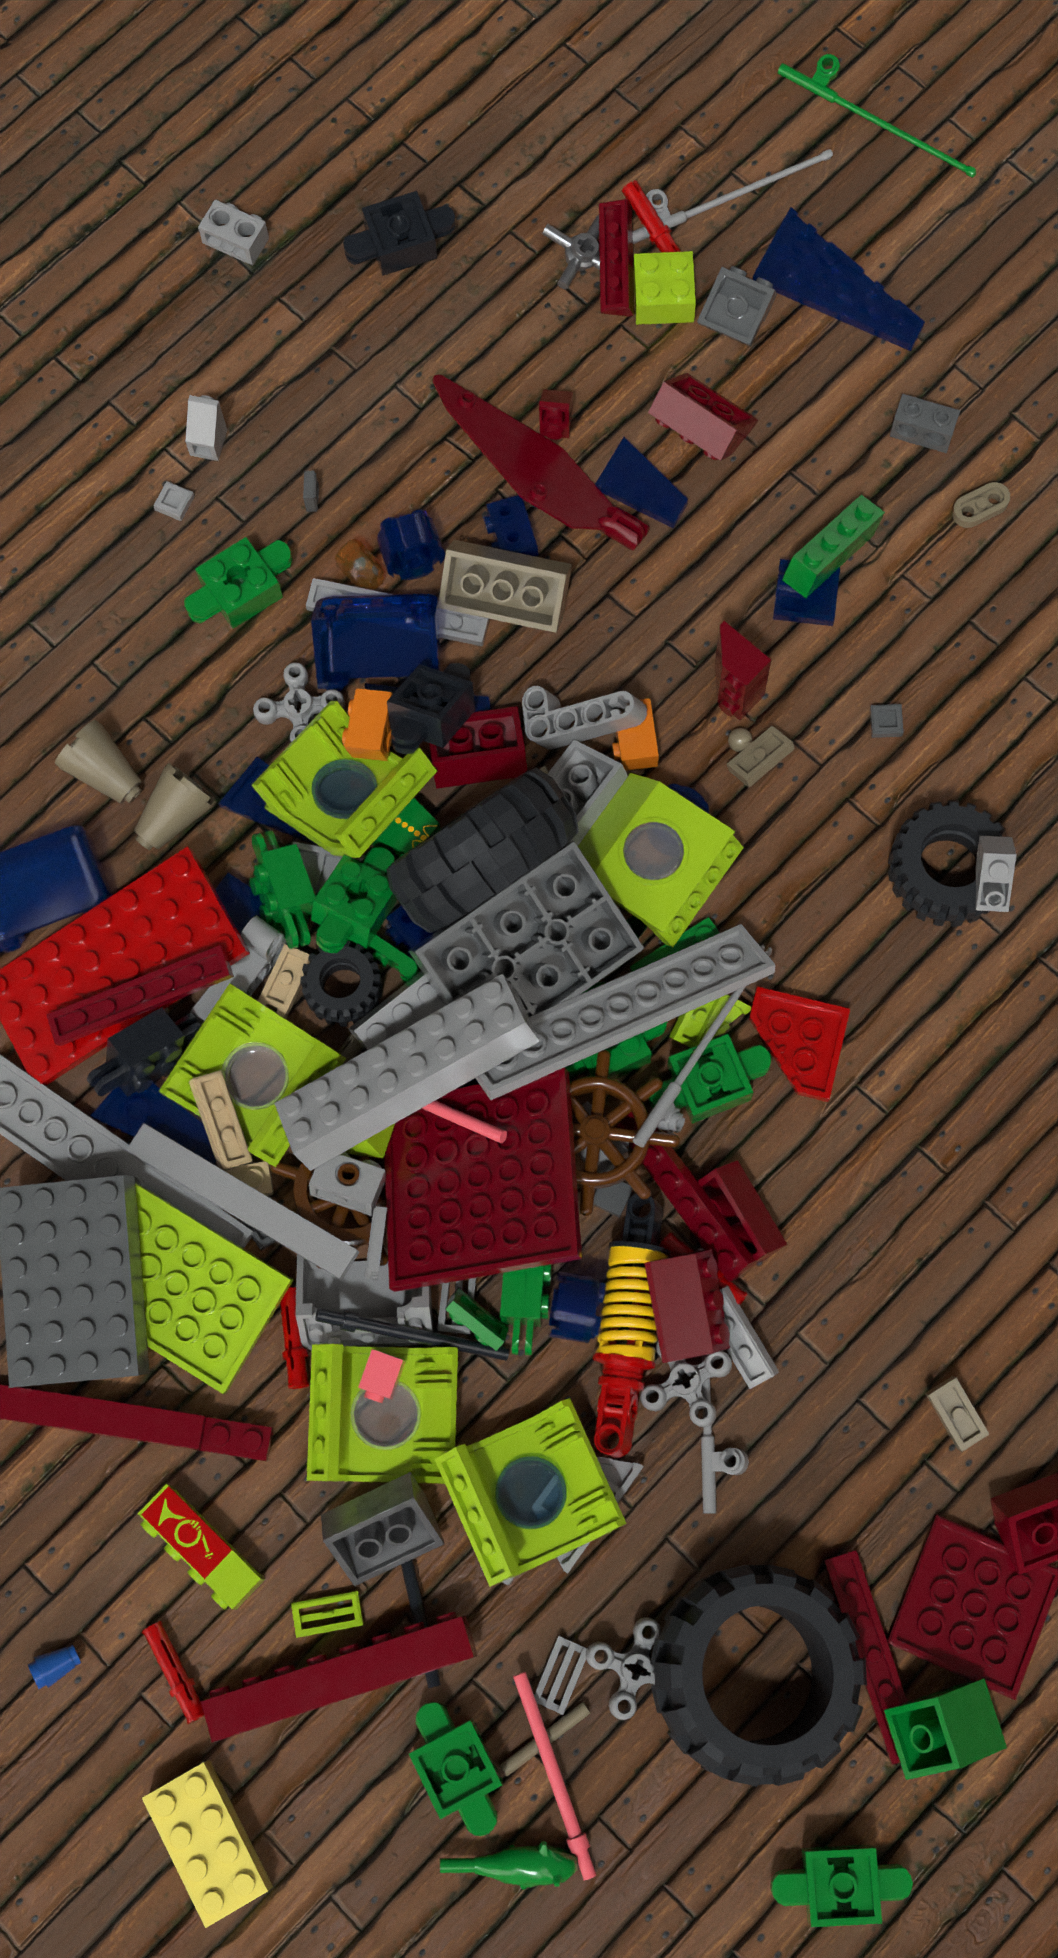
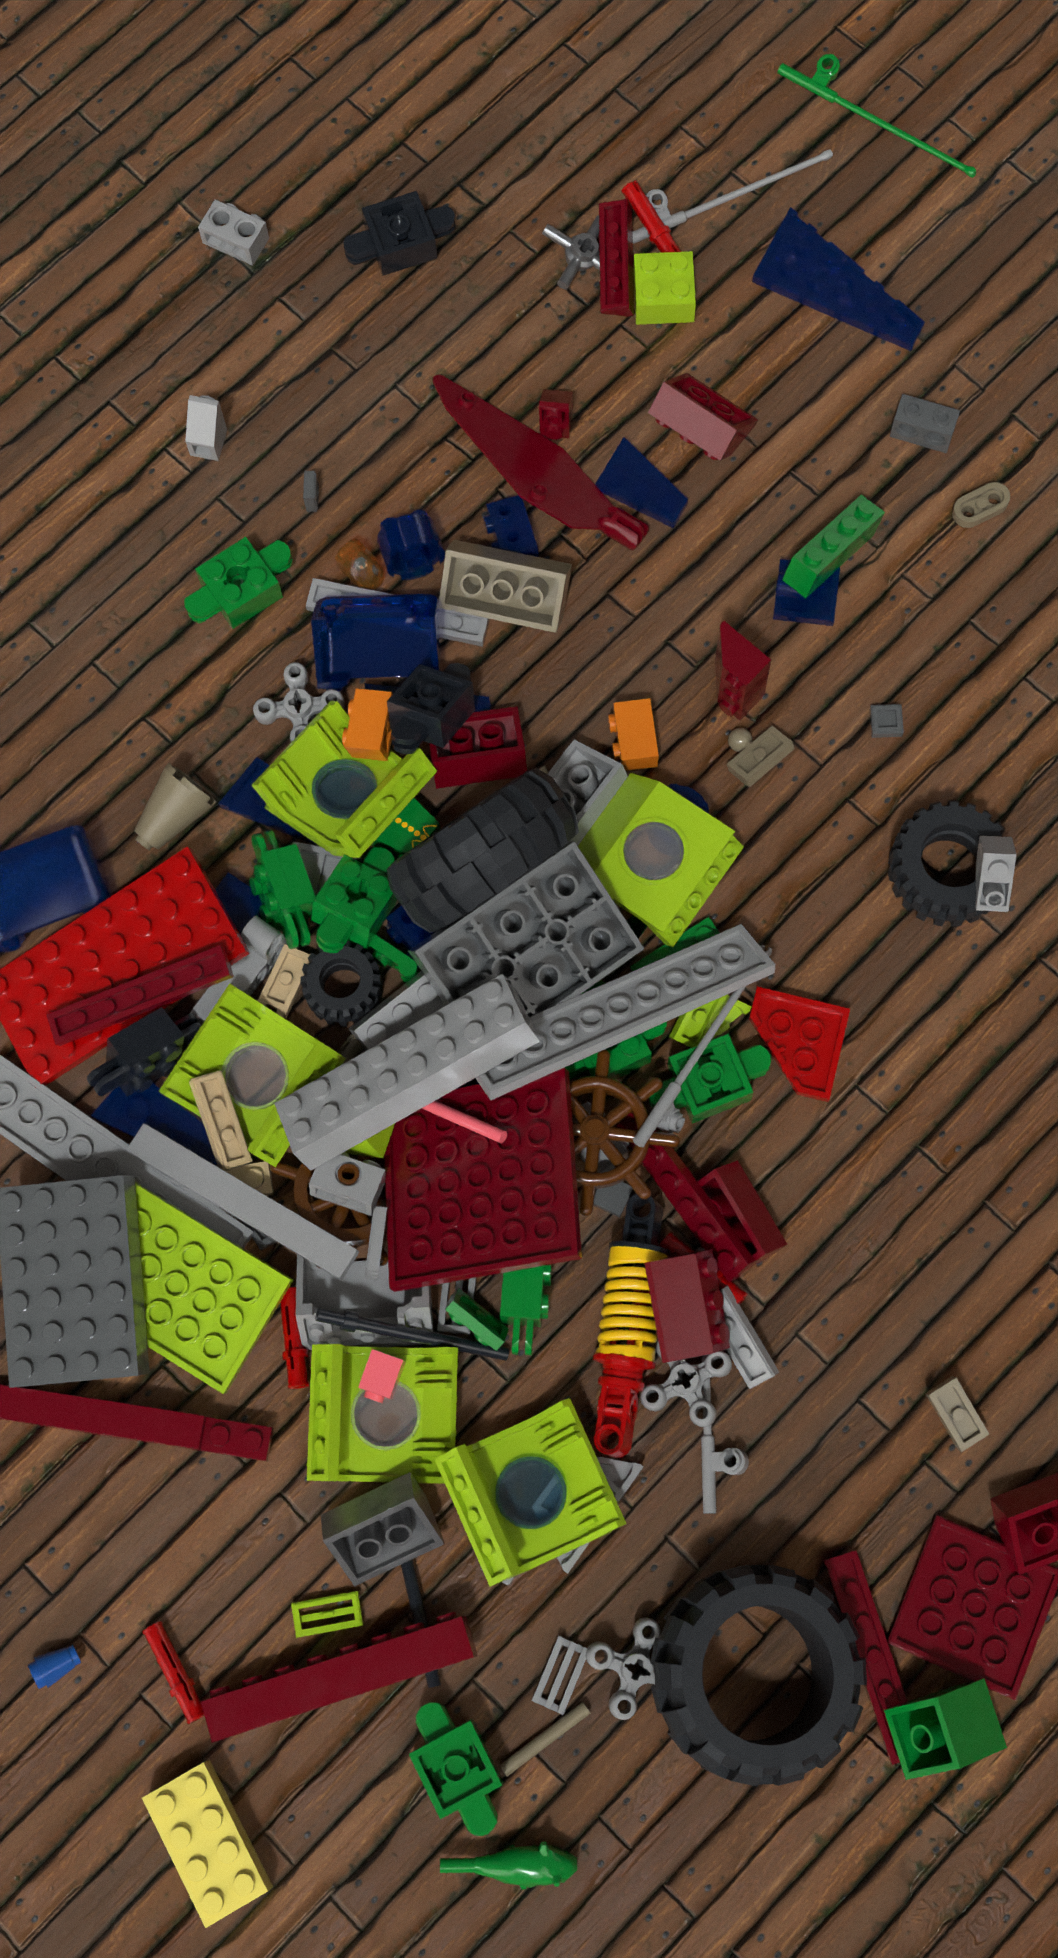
dark tan cone [55,720,142,804] -> none
brick [137,1484,265,1610] -> none
light grey tile [153,481,195,521] -> none
coral bar [513,1671,597,1880] -> none
light grey beam [522,686,647,750] -> none
clear blue brick [548,1271,606,1343] -> none
dark grey plate [697,266,777,347] -> none
green brick [770,1844,913,1927] -> none

